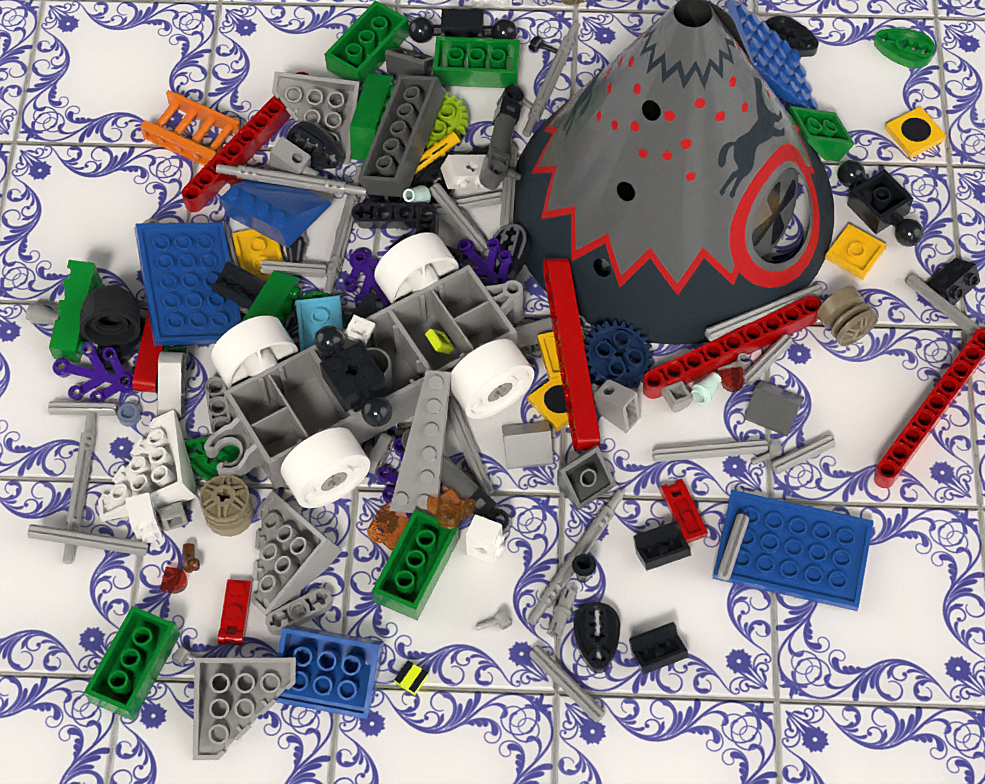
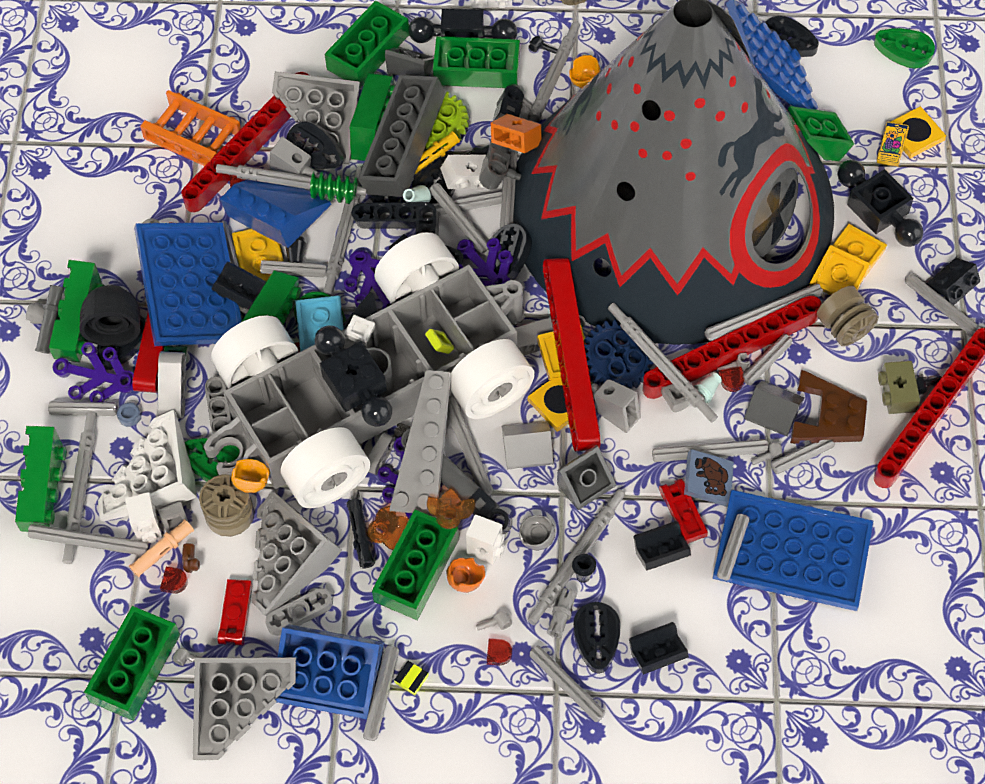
none -> green wedge [15,426,67,532]
none -> dark grey pin [35,285,64,354]
none -> light nougat pin [129,519,194,578]
none -> light orange hair [231,459,270,493]
none -> green piece [310,171,358,204]
none -> black pin [346,498,375,569]
none -> light grey axle [363,645,399,741]
none -> orange hair [446,558,485,593]
none -> clear red tile [487,639,512,666]
none -> orange brick [490,114,541,153]
none -> light grey hair [519,515,555,551]
none -> light orange hair [569,55,601,88]
none -> light grey axle [608,303,718,423]
none -> sand blue tile [684,449,734,507]
none -> reddish brown wing [790,370,867,444]
none -> yellow tile [810,245,871,295]
none -> tile [877,122,909,167]
none -> olive brick [878,361,920,414]
none -> black hand [916,376,942,395]

